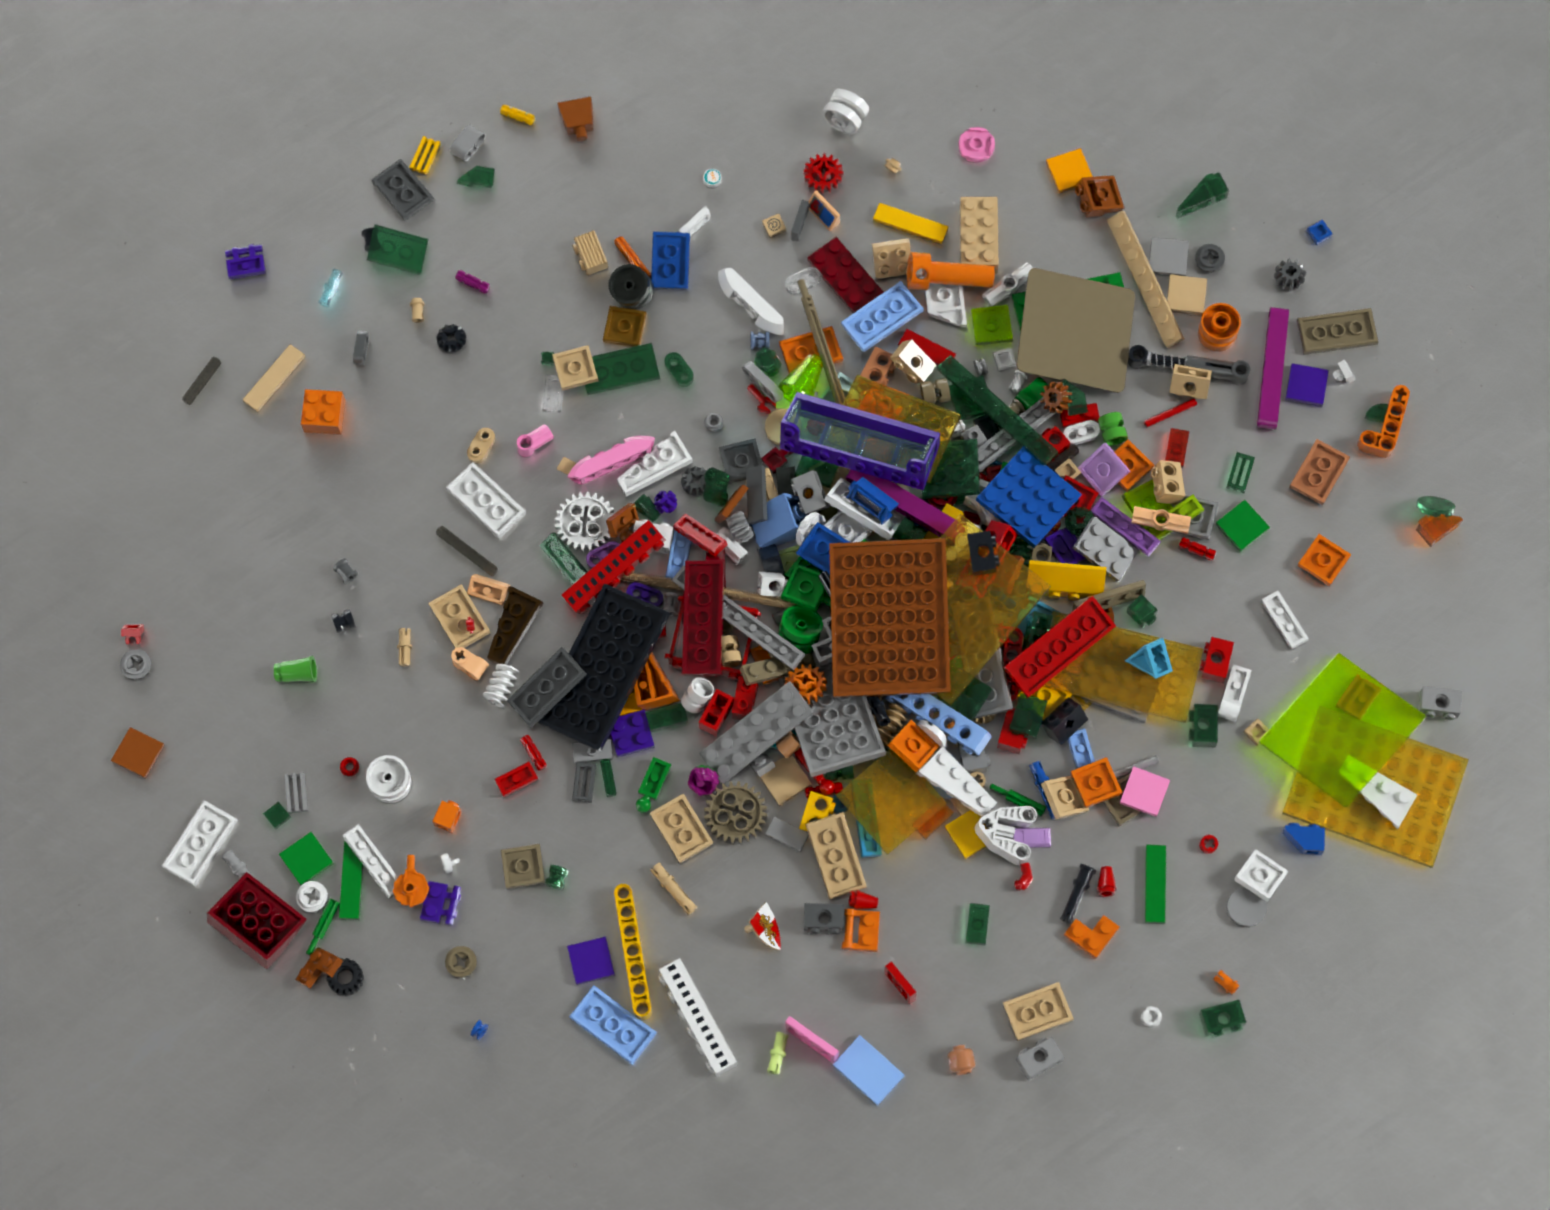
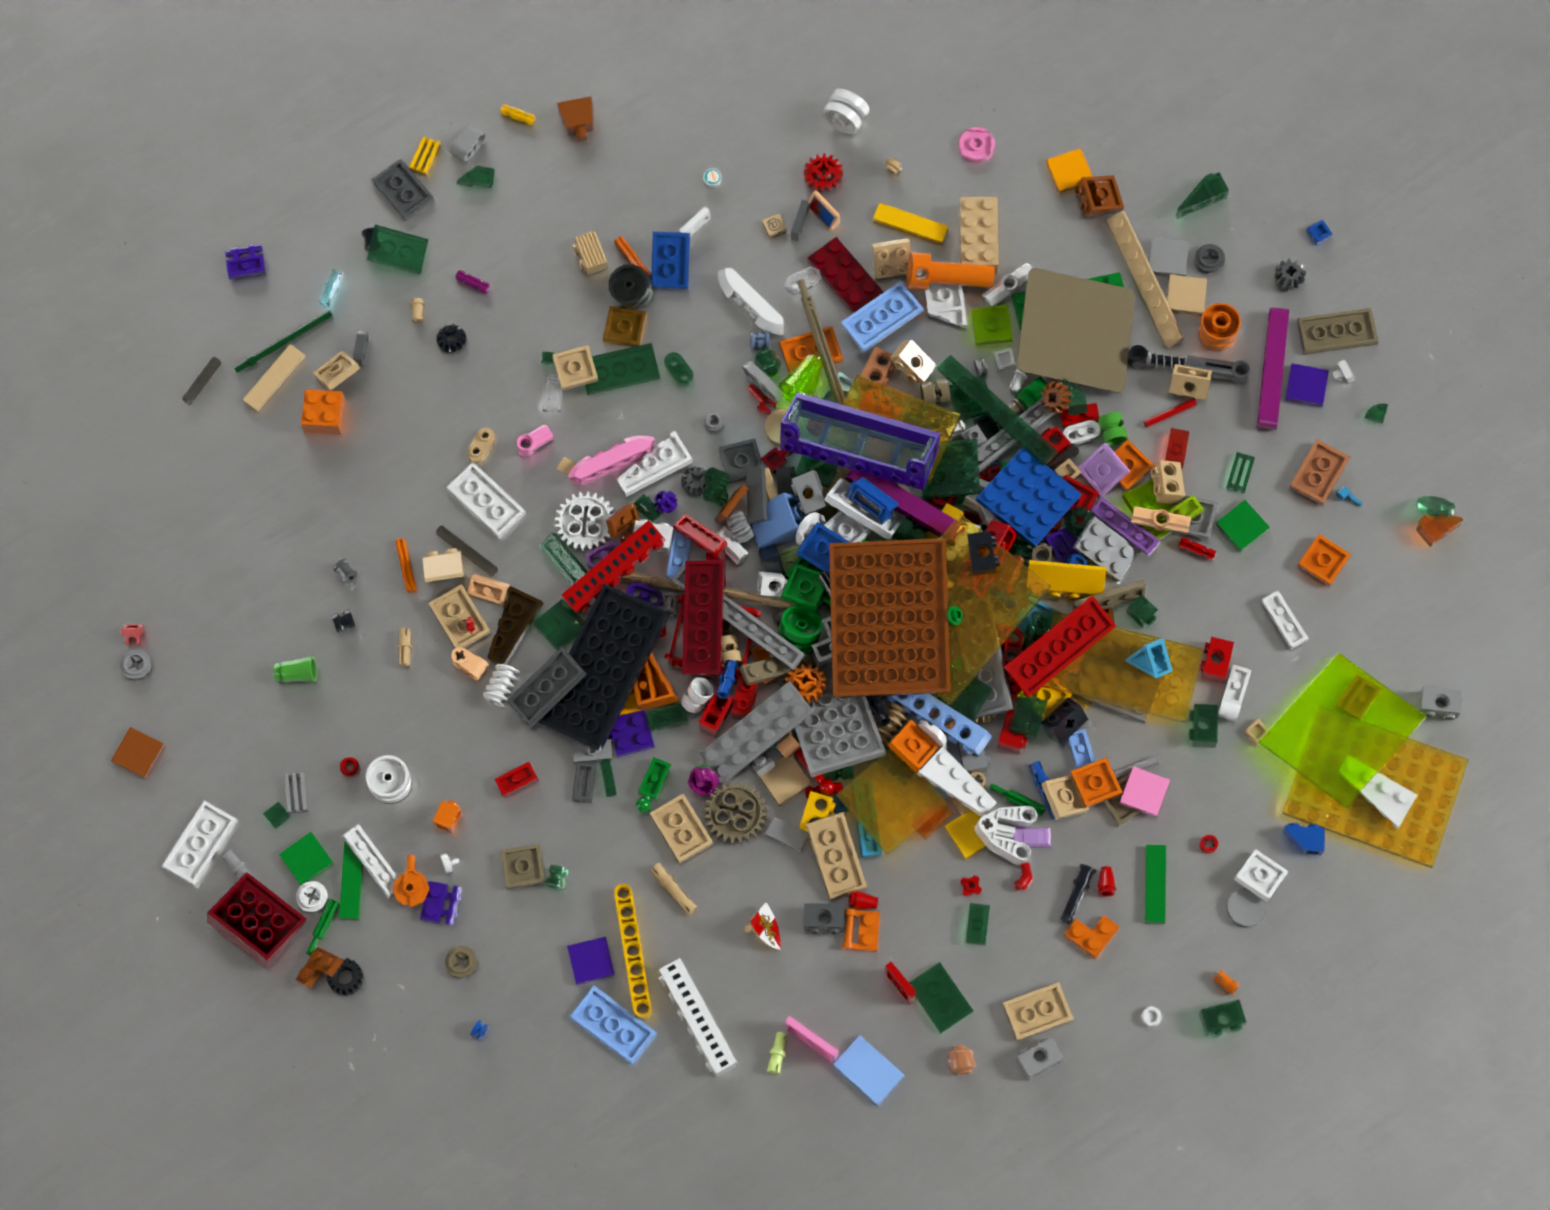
red axle [520,735,547,771] -> none
red tile [898,329,956,371] -> none
orange beam [1357,385,1410,458] -> none
none -> dark green bar [233,310,333,373]
none -> tan tile [313,351,360,391]
none -> orange axle [395,538,417,593]
none -> tan slope [423,548,465,582]
none -> clear green plate [533,599,585,651]
none -> blue pin [716,660,738,699]
none -> clear green tile [909,962,974,1034]
none -> green plate [947,606,963,627]
none -> red plate [960,875,982,897]
none -> blue tile [1067,553,1087,565]
none -> dark azure hand [1336,487,1363,506]

